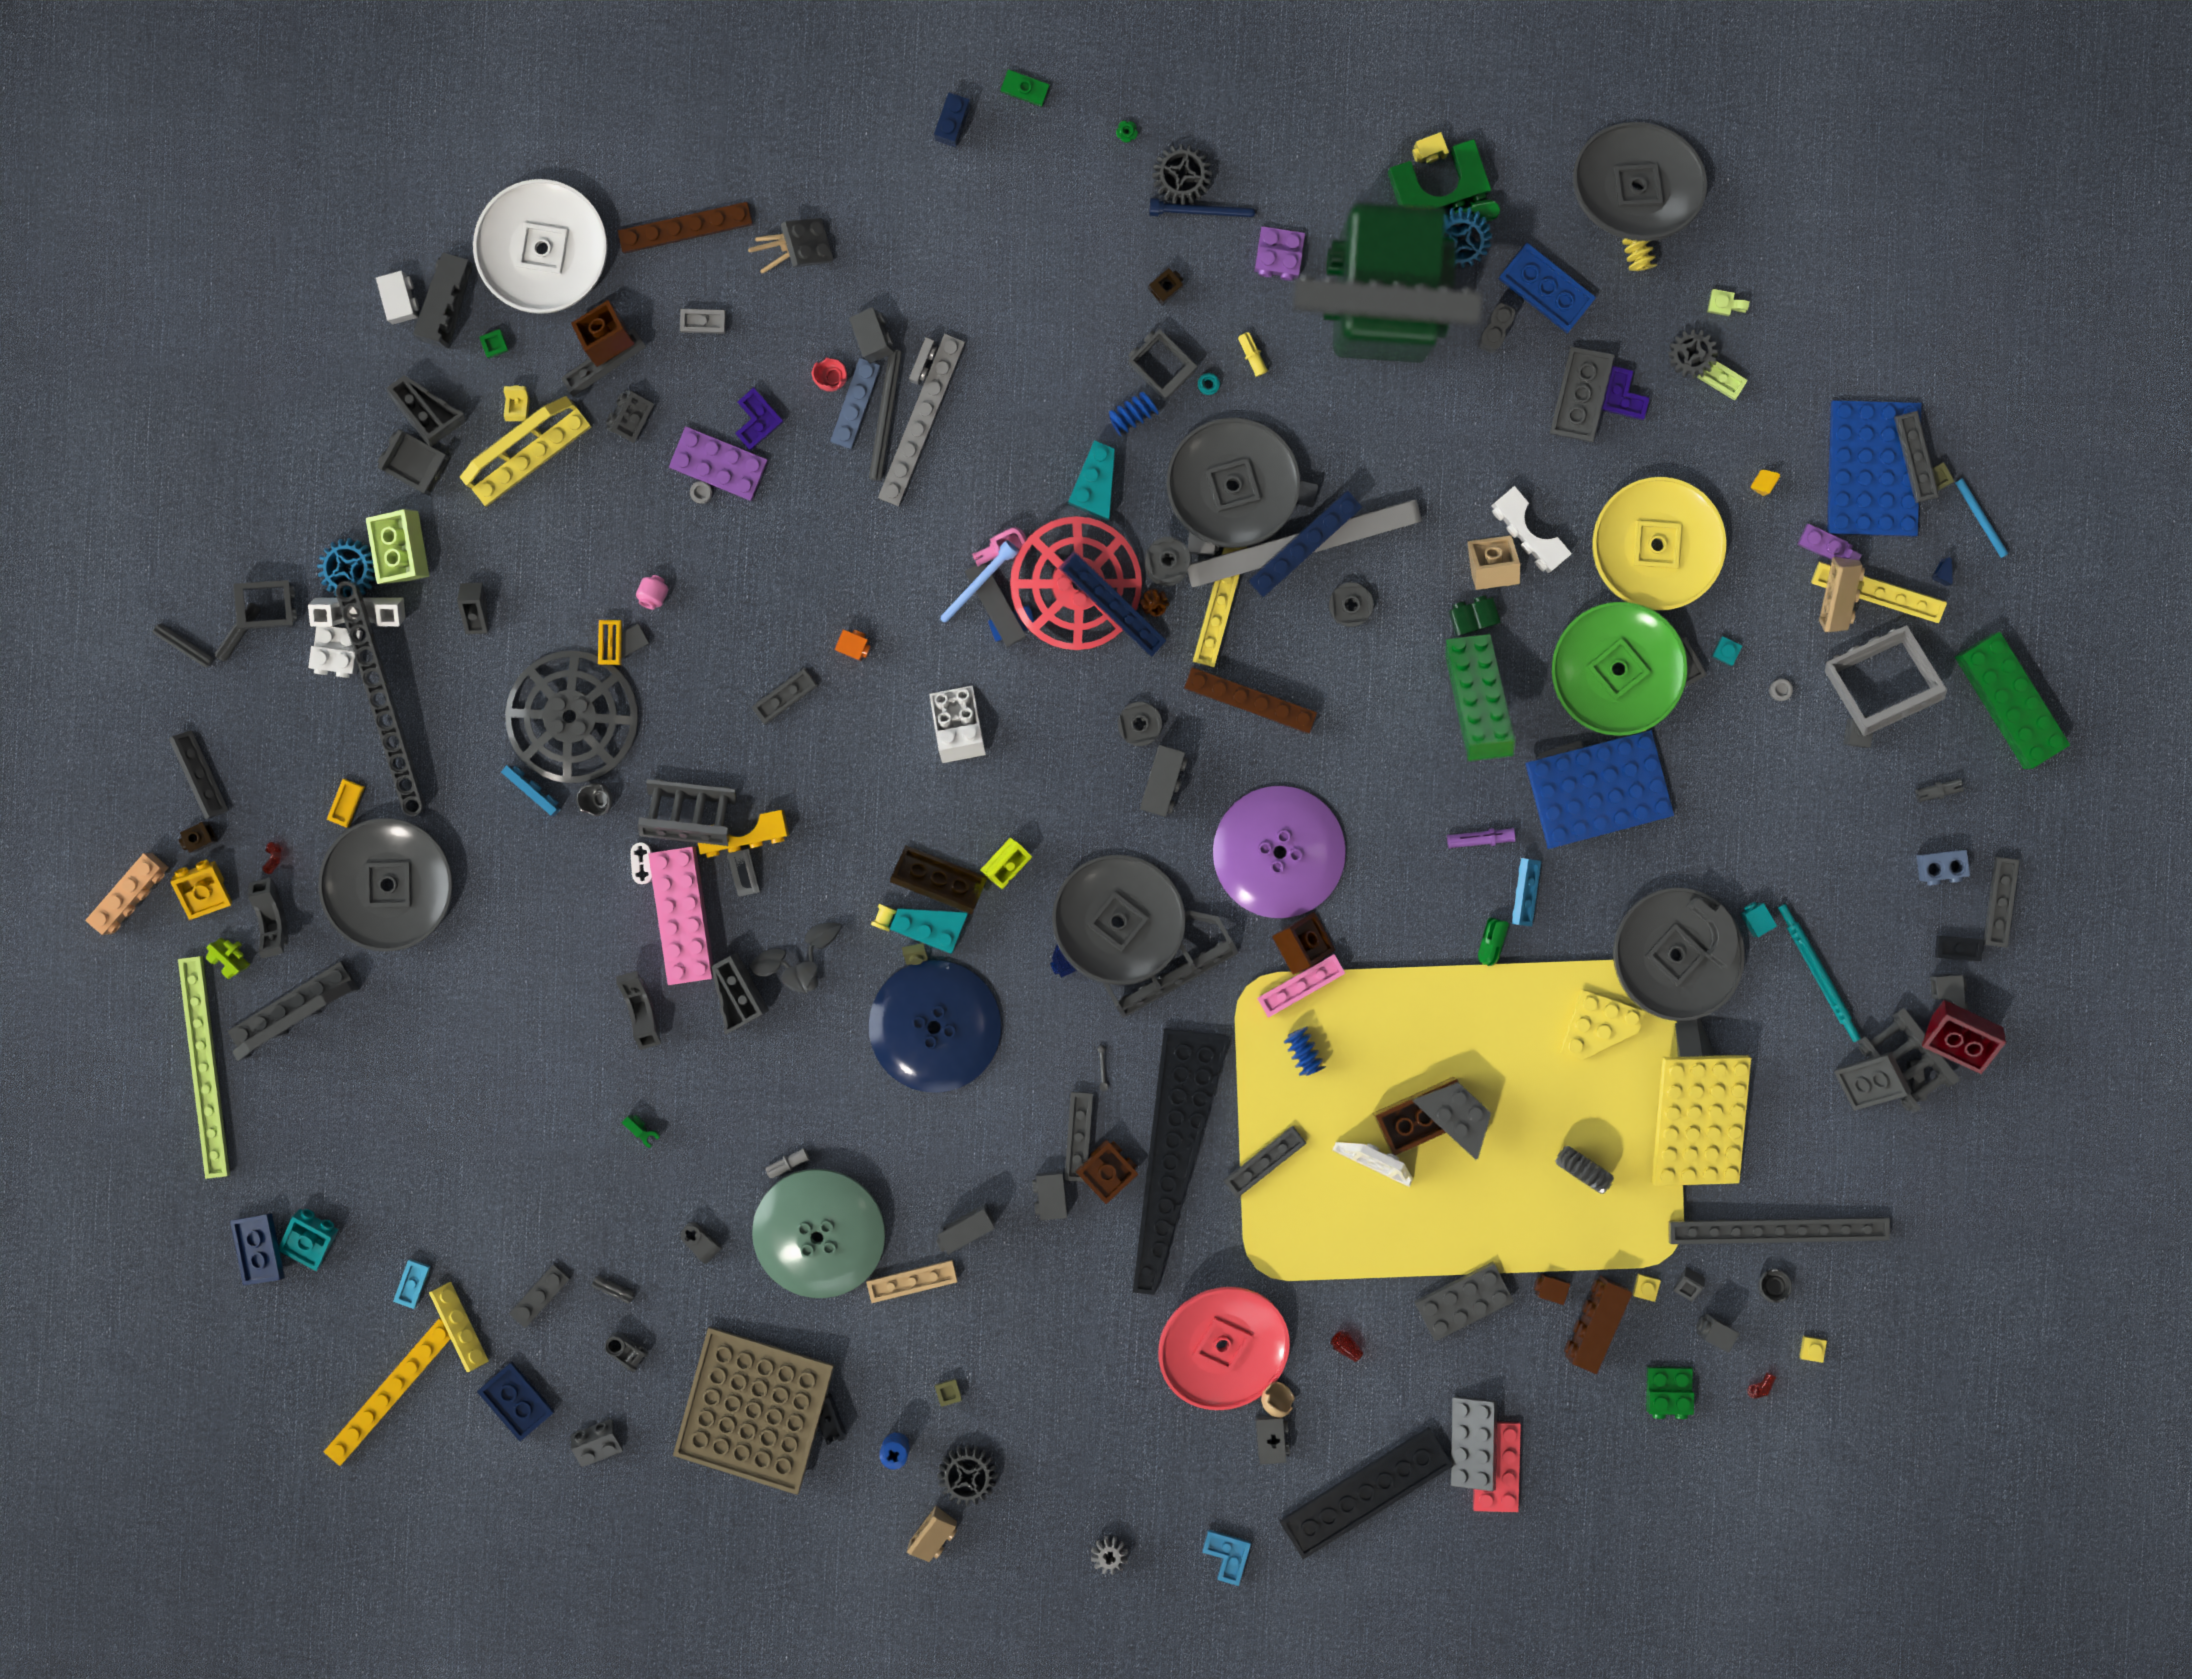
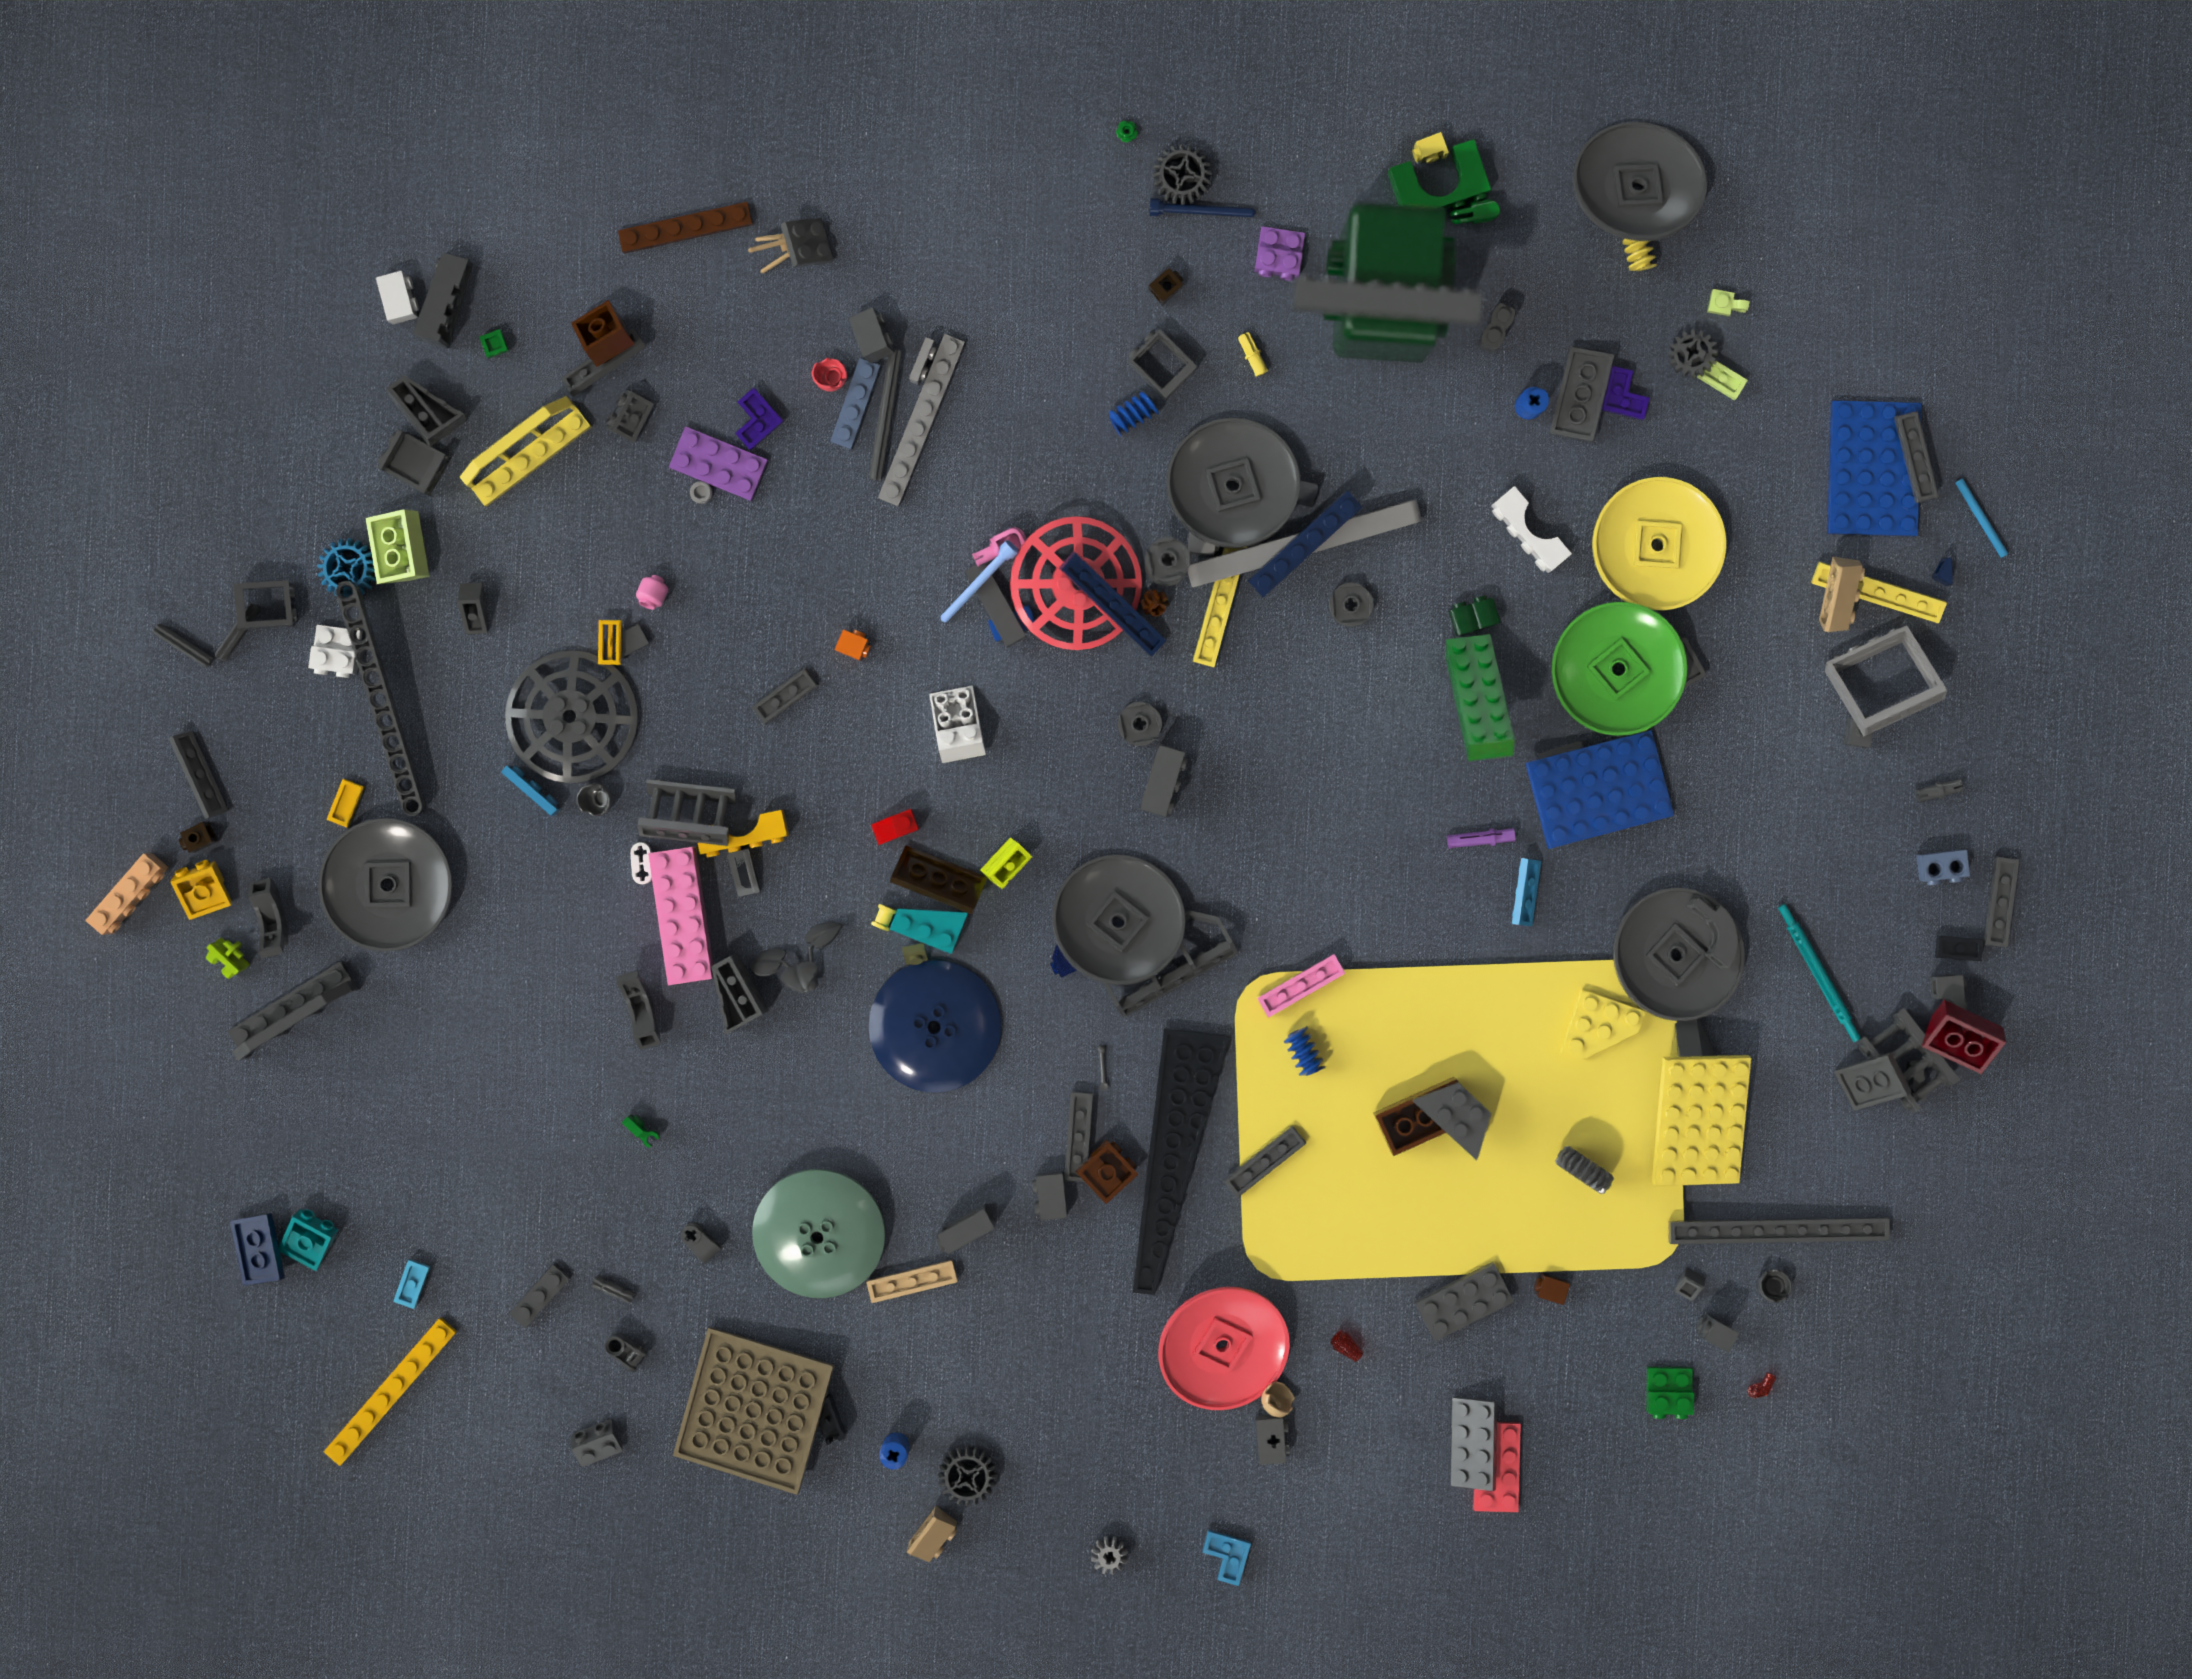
yellowish green plate [178,956,230,1179] -> none
clear red arm [262,842,282,874] -> none
white arch [308,598,405,626] -> none
light yellow plate [429,1282,489,1372] -> none
white dish [473,179,607,314] -> none
dark blue plate [477,1362,555,1442] -> none
light yellow bracket [504,385,530,421] -> none
light grey plate [680,309,726,334] -> none
light grey axle [765,1148,810,1178] -> none
dark blue brick [934,92,971,148] -> none
olive plate [935,1378,962,1407] -> none
green plate [1000,70,1050,107] -> none
teal wedge [1068,440,1115,522] -> none
reddish brown arch [1184,667,1317,734] -> none
teal plate [1198,373,1220,395] -> none
medium lavender dish [1213,786,1345,918] -> none
reddish brown slope [1272,912,1335,975] -> none
black plate [1279,1427,1453,1560] -> none
white wing [1332,1142,1413,1187] -> none
dark azure gear [1443,207,1492,268] -> none
tan slope [1468,536,1520,590] -> none
green arm [1478,917,1509,966] -> none
blue plate [1498,243,1596,333] -> none
reddish brown brick [1564,1275,1632,1375] -> none
light yellow plate [1632,1274,1661,1302] -> none
teal plate [1711,636,1742,666] -> none
teal brick [1740,901,1777,937] -> none
yellow slope [1751,470,1780,496] -> none
light grey tile [1769,679,1793,701] -> none
medium lavender hinge [1797,524,1861,561] -> none
light yellow plate [1799,1336,1827,1363] -> none
olive plate [1932,462,1954,491] -> none
green brick [1954,632,2070,769] -> none
none -> red slope [871,809,920,845]
none -> blue piece [1515,387,1549,420]

